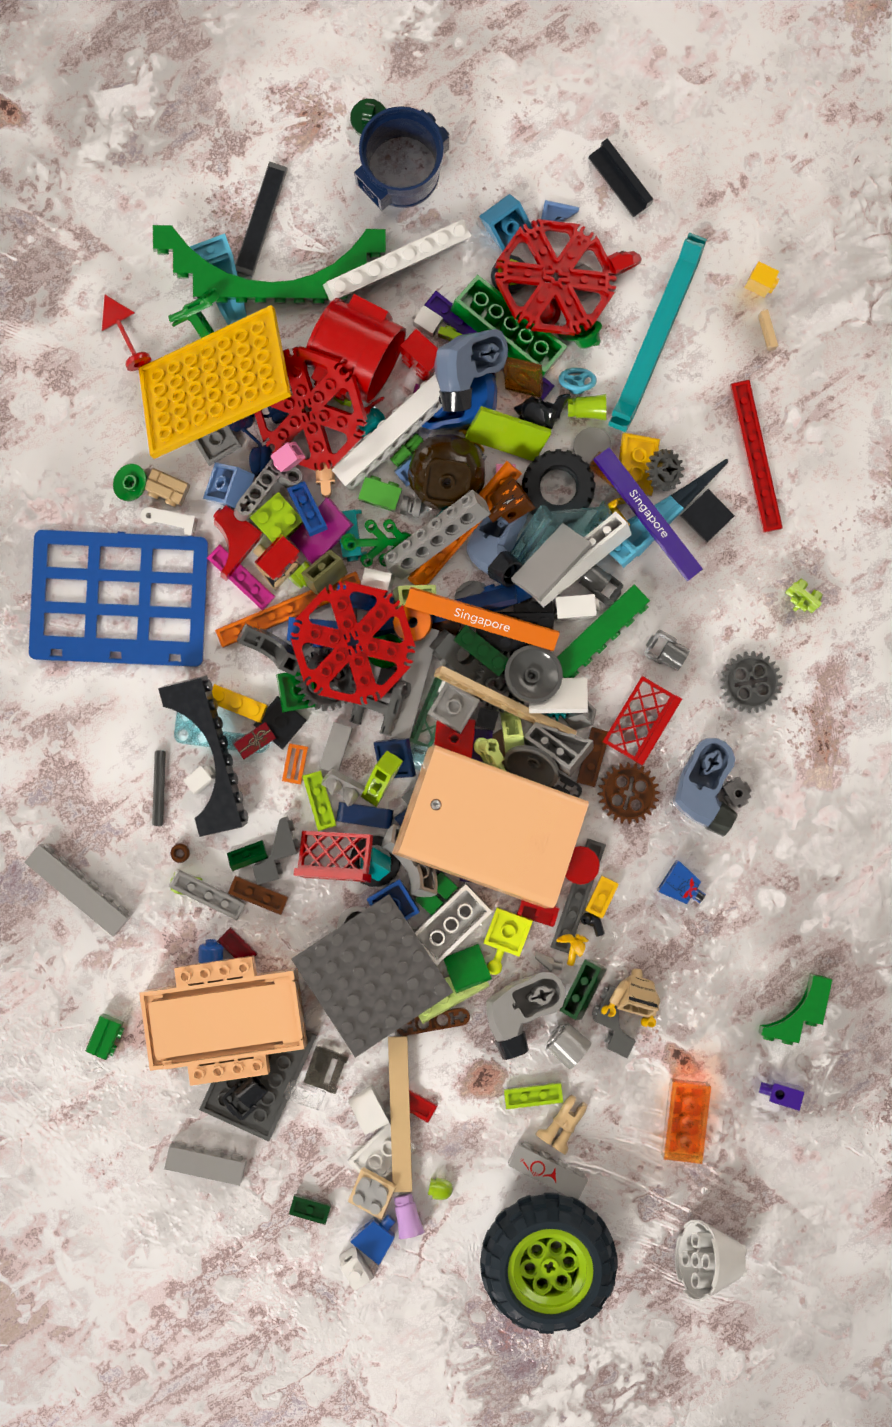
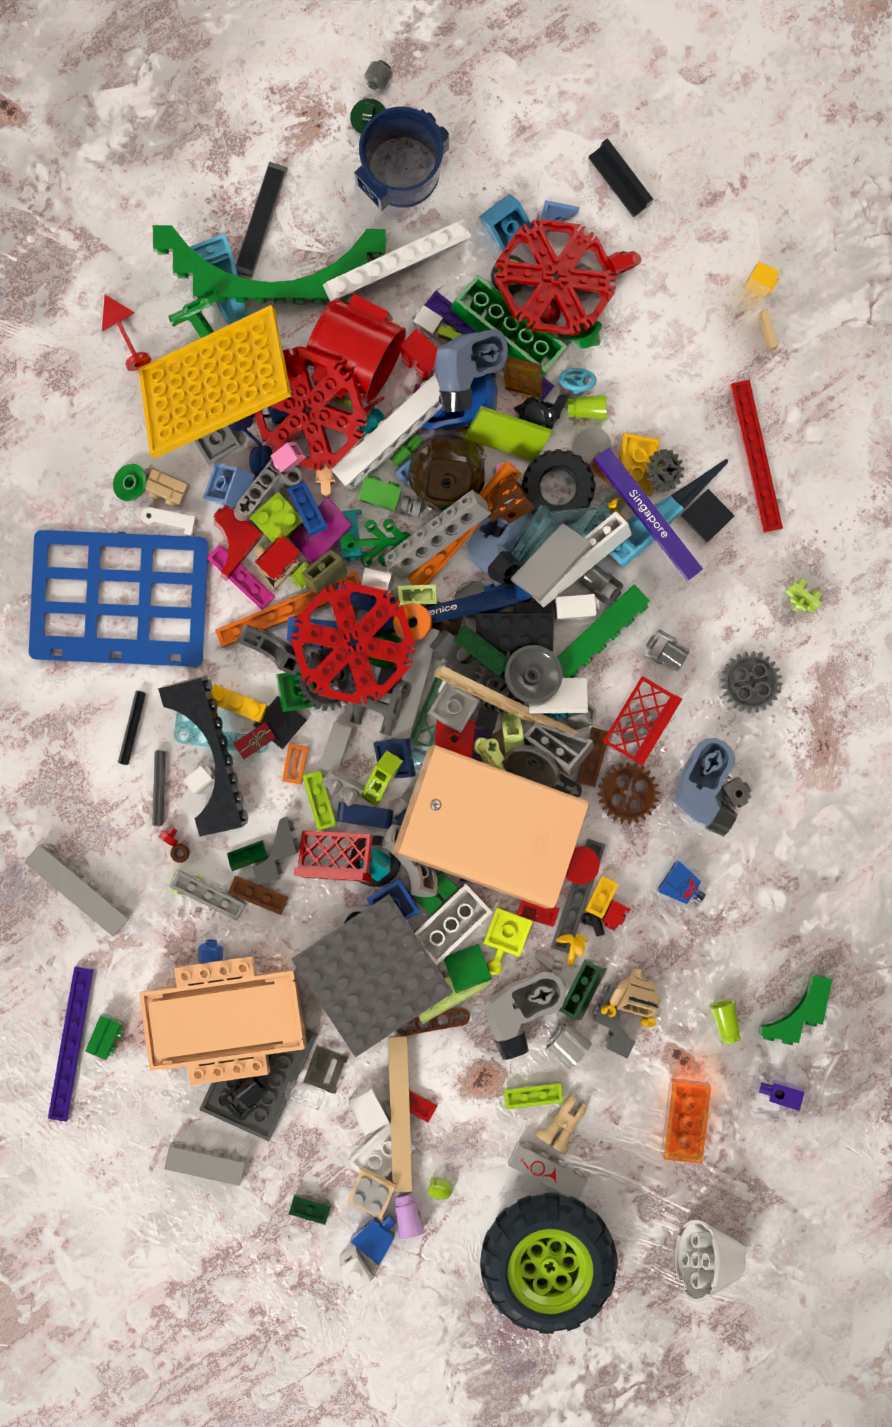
dark red tile [217,927,258,958] -> none
orange tile [405,587,560,651] -> none
teal piece [608,232,707,432] -> none
none -> dark purple tile [48,966,94,1122]
none -> black axle [118,690,146,765]
none -> red tile [158,827,178,847]
none -> dark grey head [364,60,393,91]
none -> red brick [602,900,630,931]
none -> lime plant [709,1000,741,1044]

